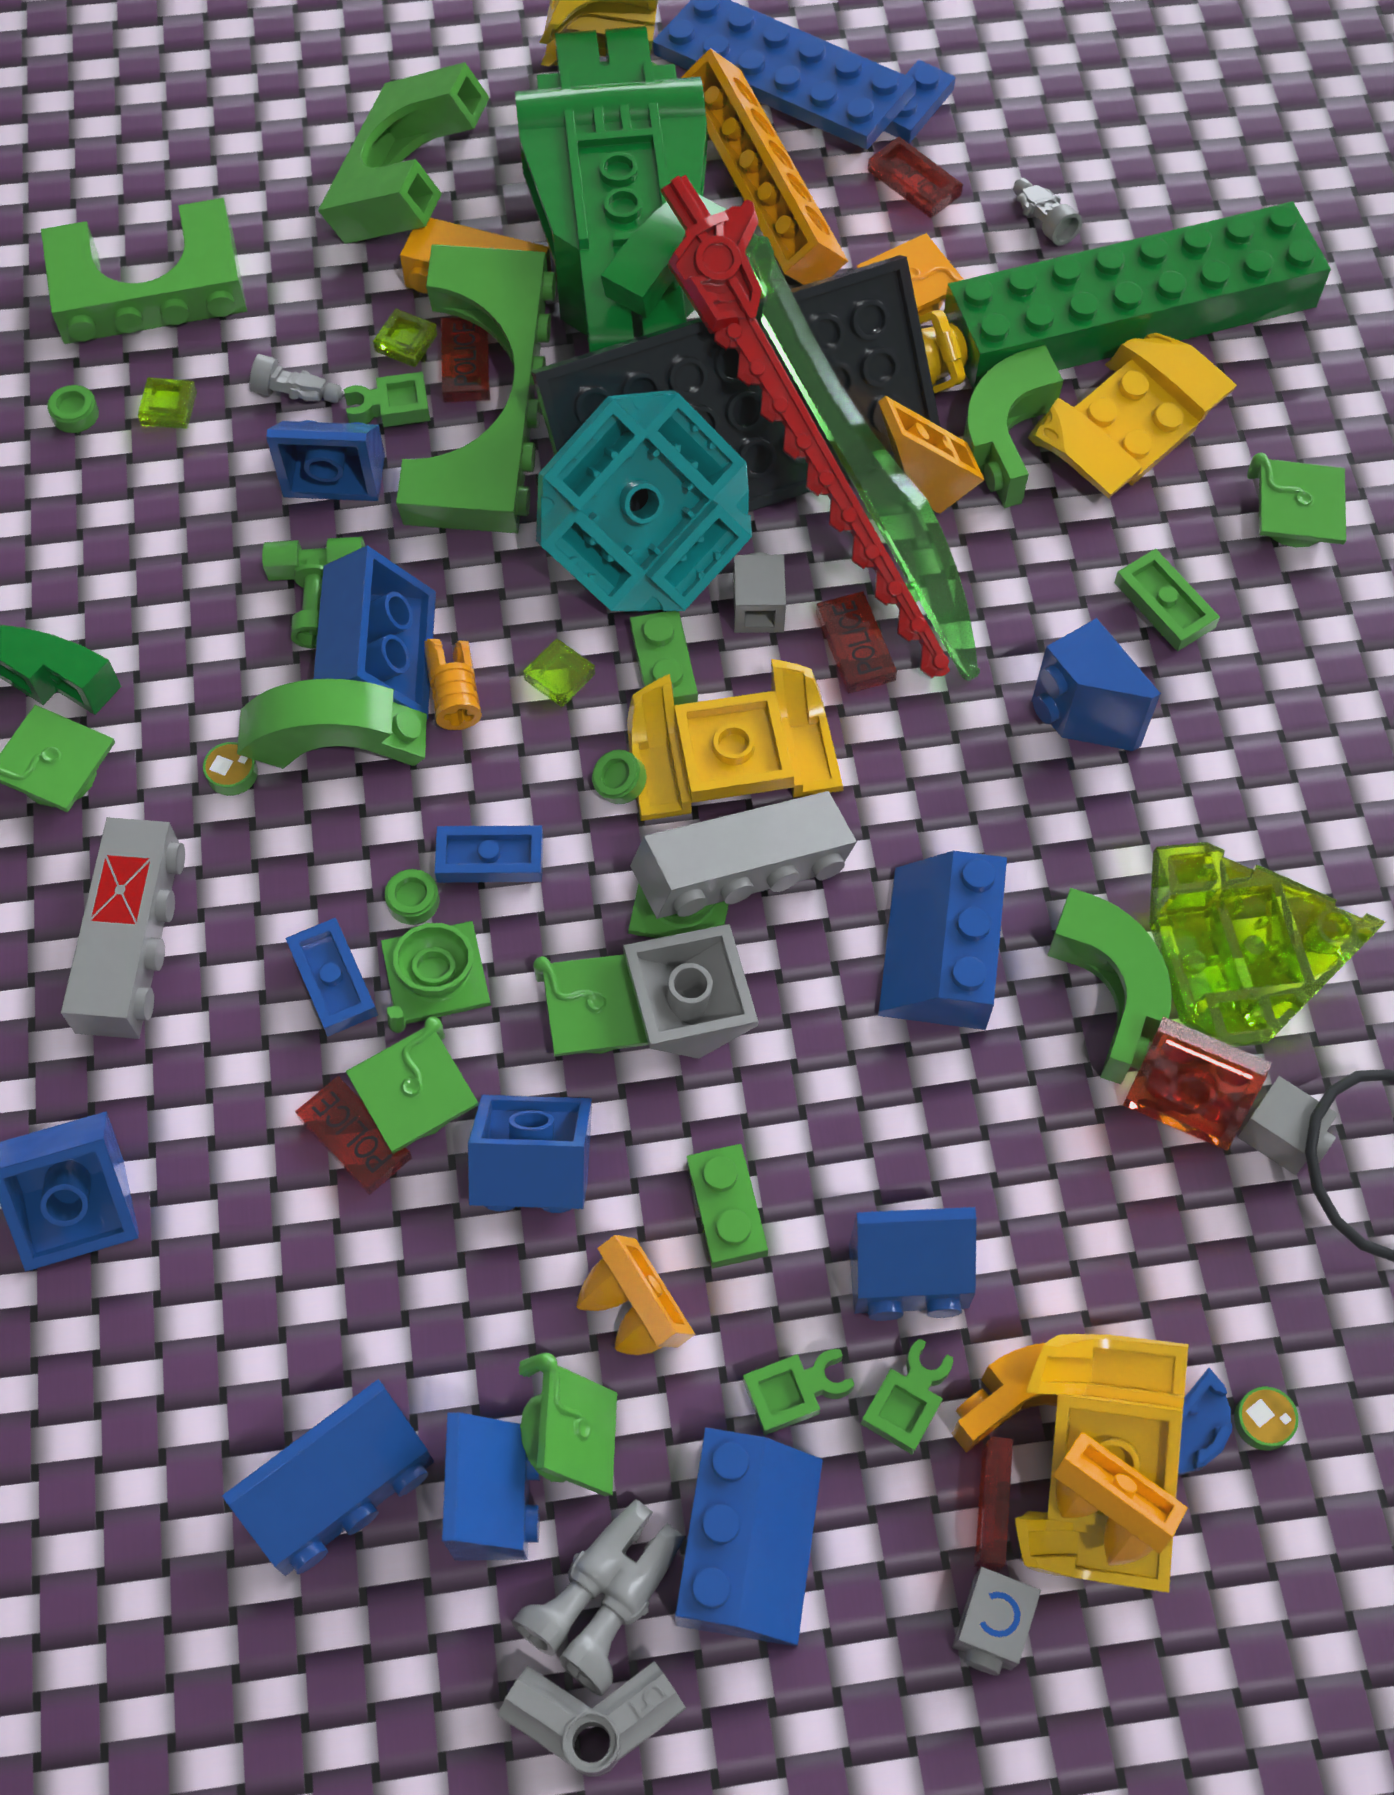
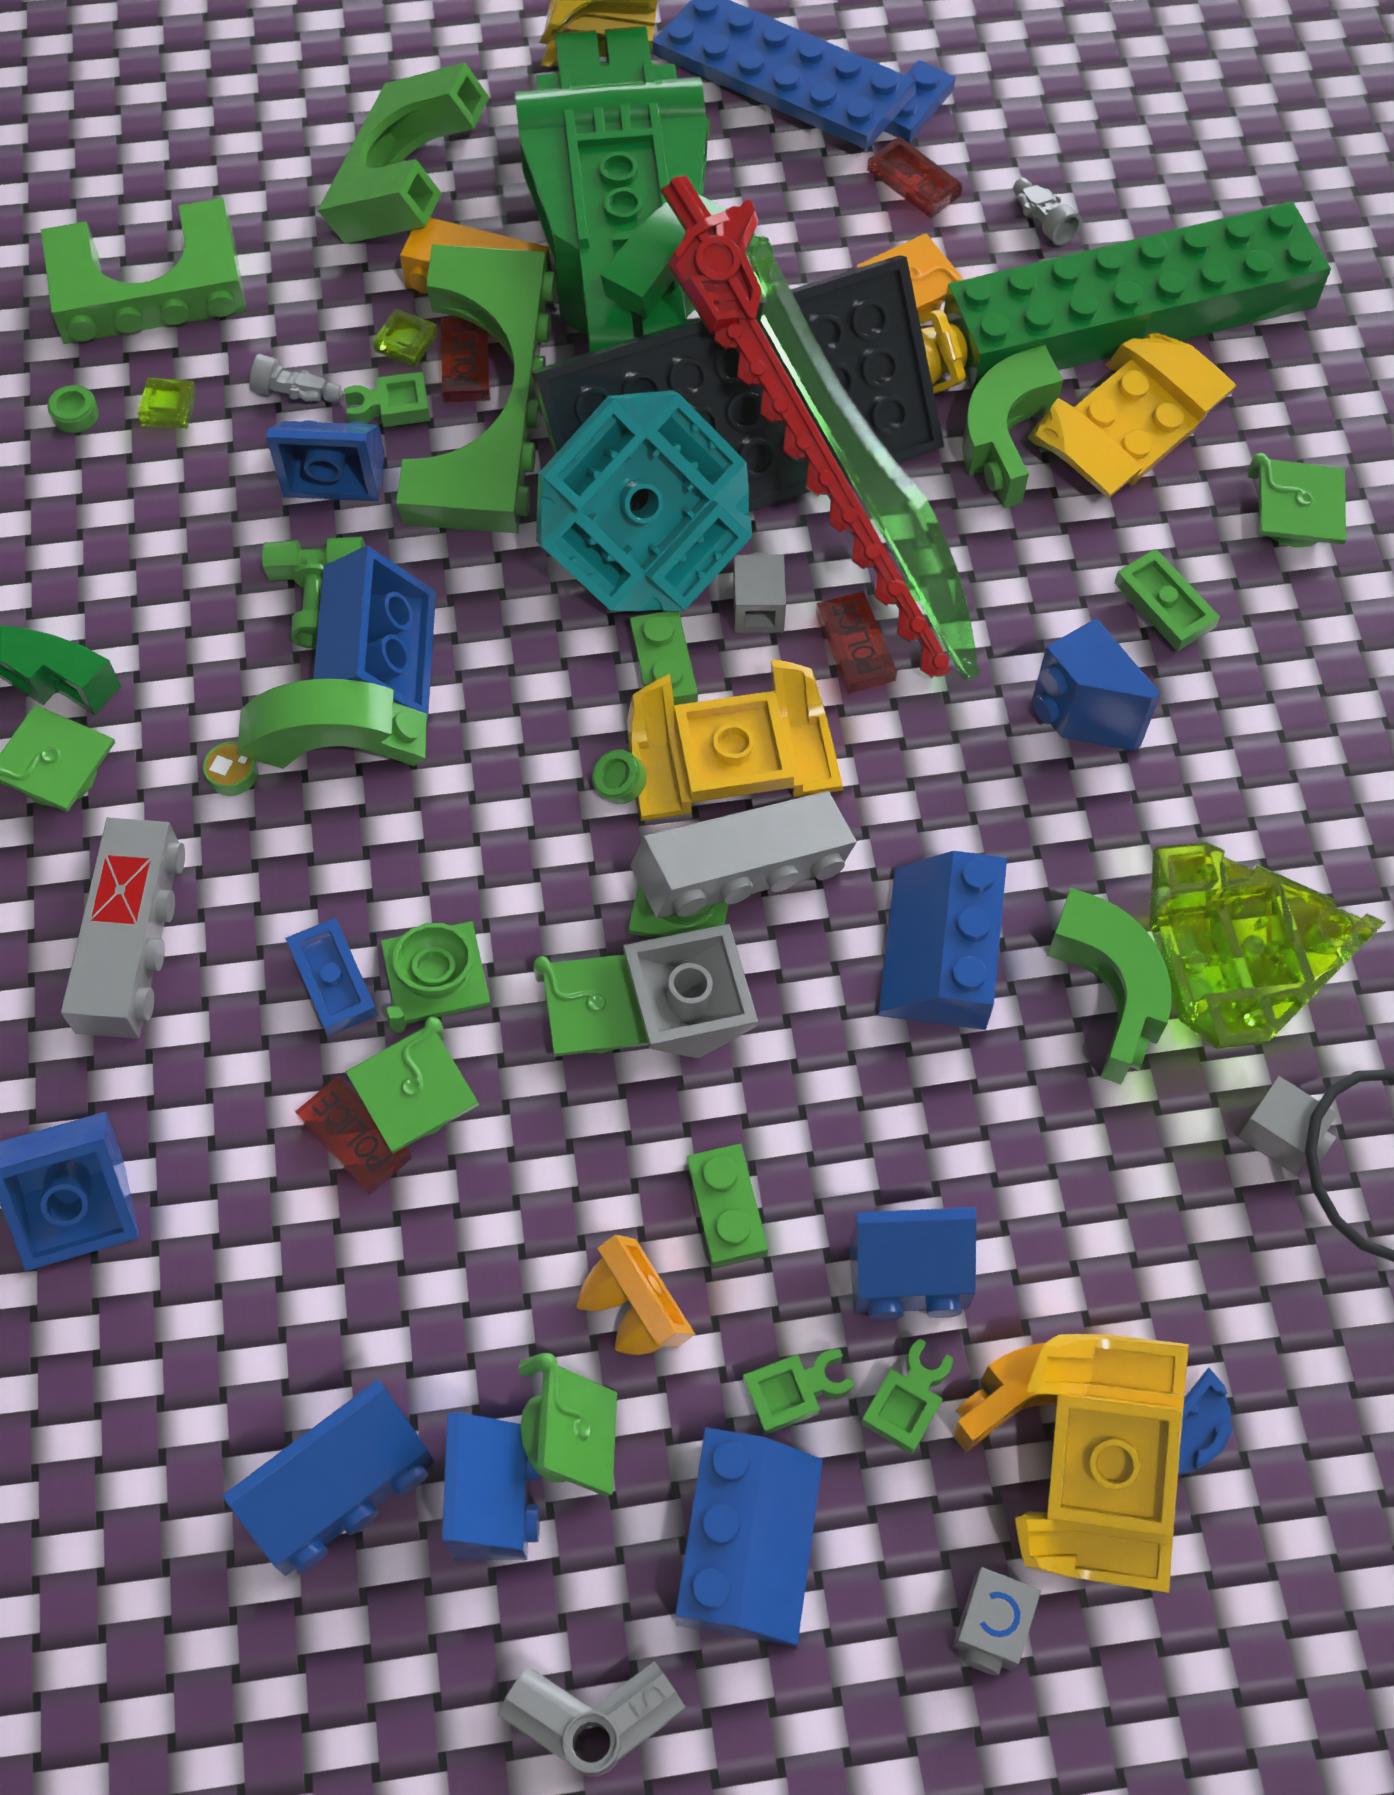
bright green tile [385,869,440,925] -> none
light orange hinge [424,639,482,730] -> none
blue plate [434,825,543,883] -> none
blue slope [468,1095,592,1213] -> none
light grey piece [511,1499,685,1696] -> none
clear neon green tile [523,638,595,707] -> none
light orange brick [681,48,848,285] -> none
light orange slope [878,396,984,514] -> none
clear red tile [974,1437,1013,1573] -> none
light orange tile [1052,1432,1188,1565] -> none
clear red plate [1123,1016,1271,1151] -> none
tile [1234,1387,1299,1451] -> none

